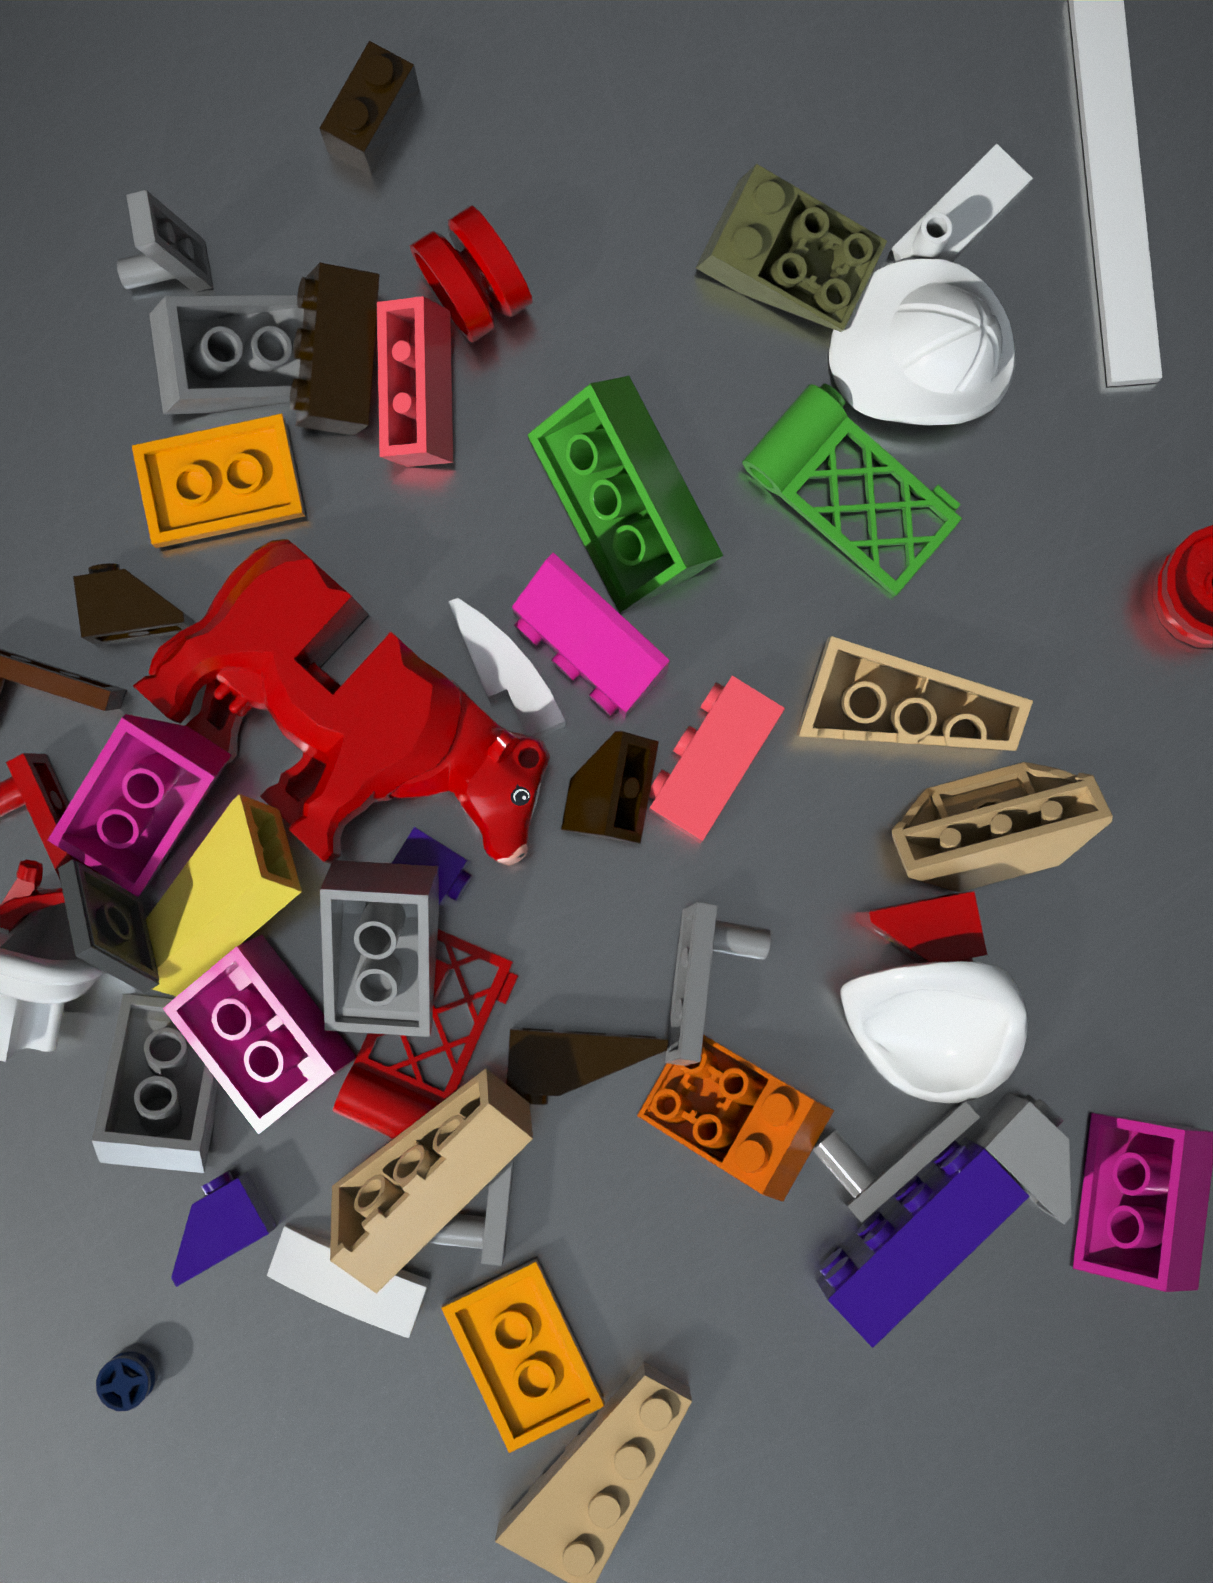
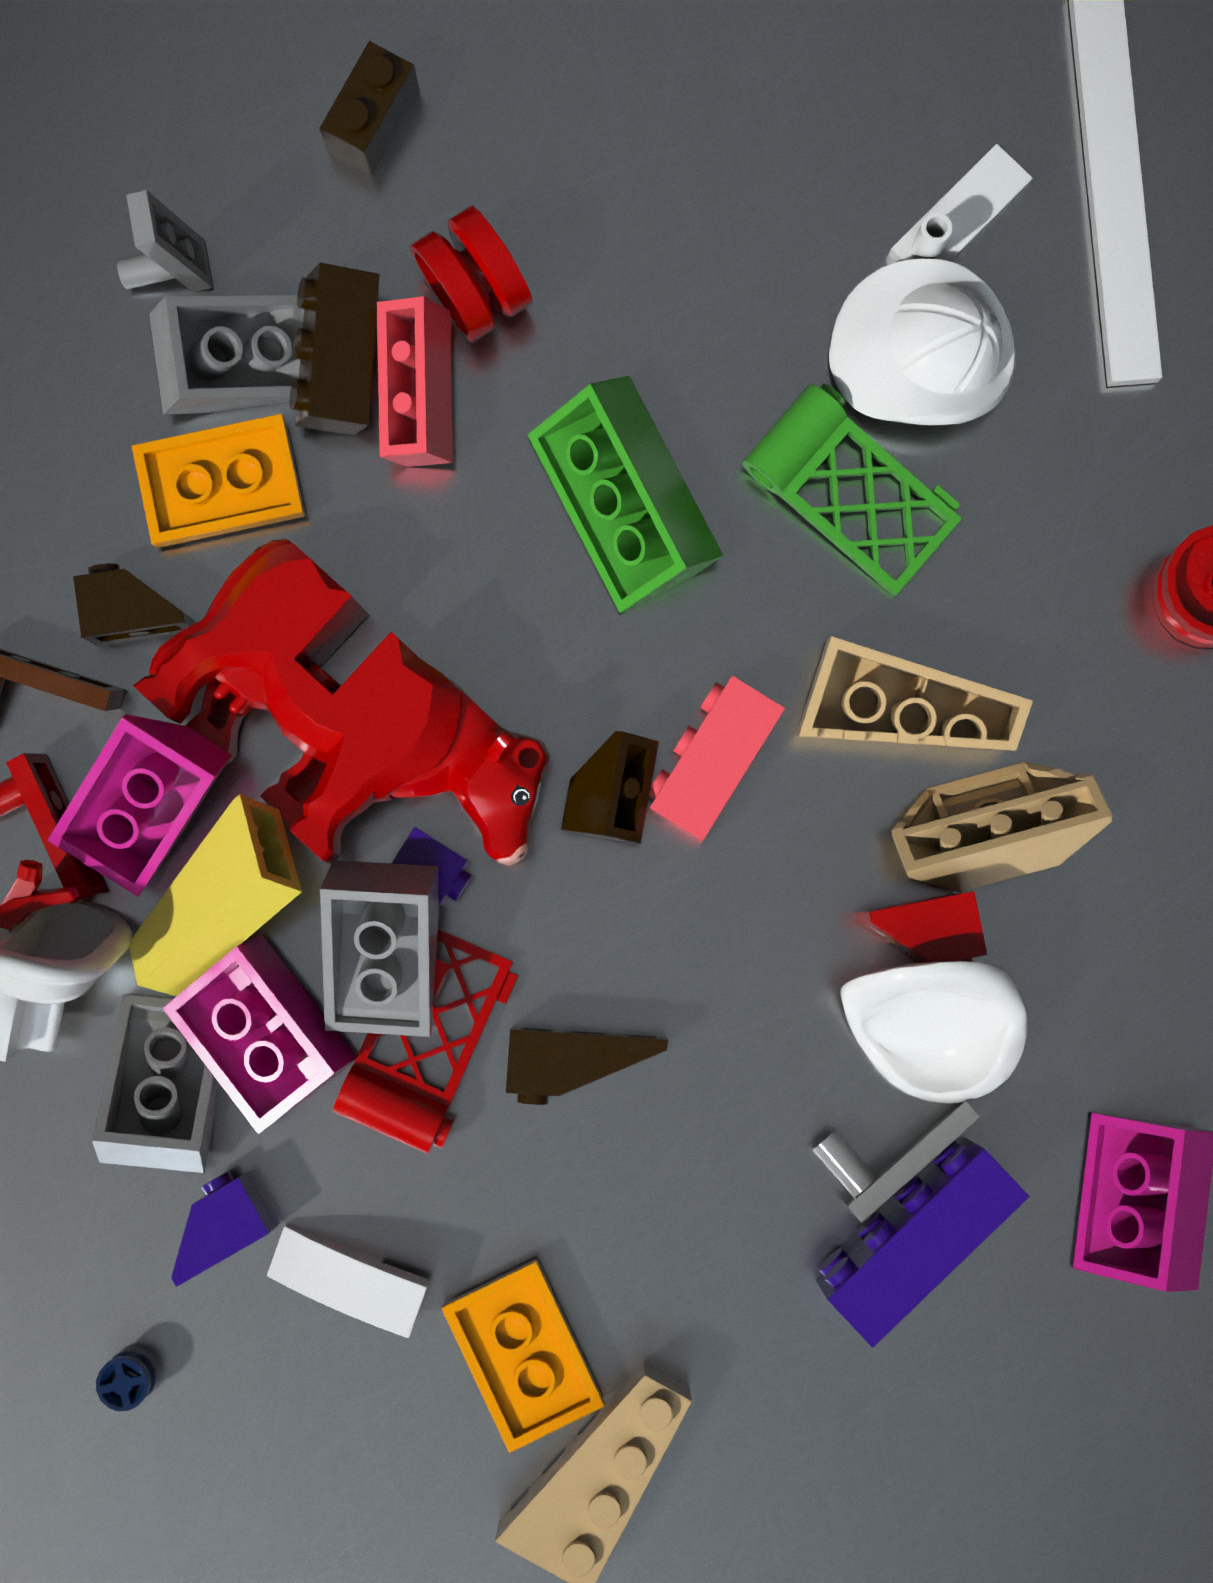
dark grey tile [58,859,159,993] -> none
tan wedge [330,1068,533,1294] -> none
light grey piece [428,1157,515,1266] -> none
white slope [448,598,566,738] -> none
dark pink slope [512,553,670,718] -> none
orange slope [637,1034,834,1202] -> none
light grey piece [665,902,771,1066] -> none
olive slope [696,164,887,332] -> none
light grey slope [966,1092,1072,1225] -> none

